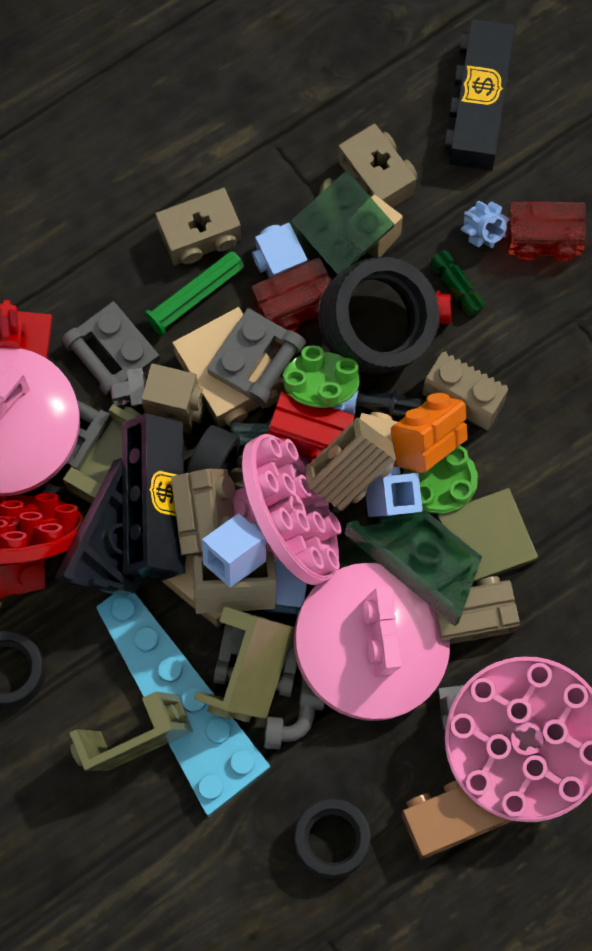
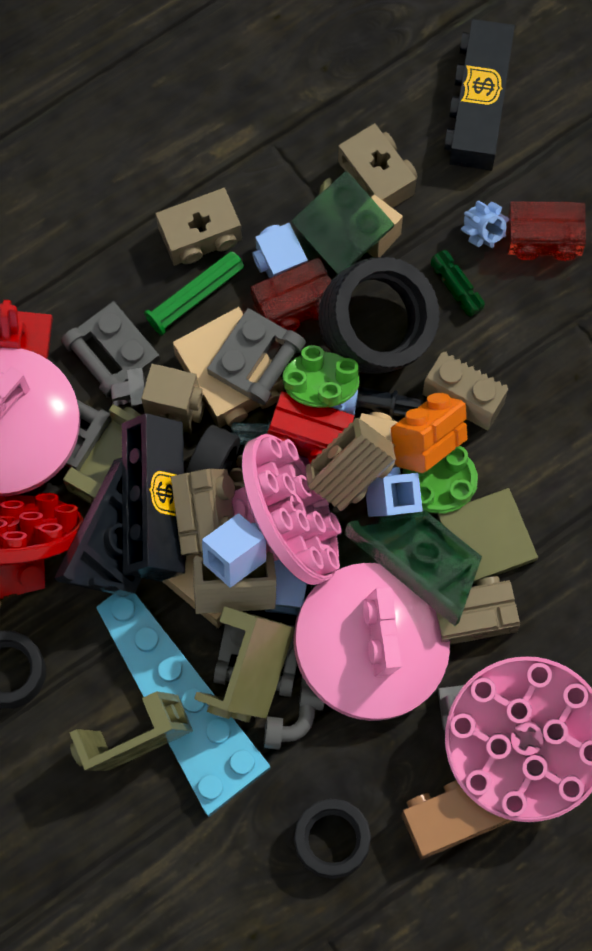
red plate [436,291,451,328] -> none

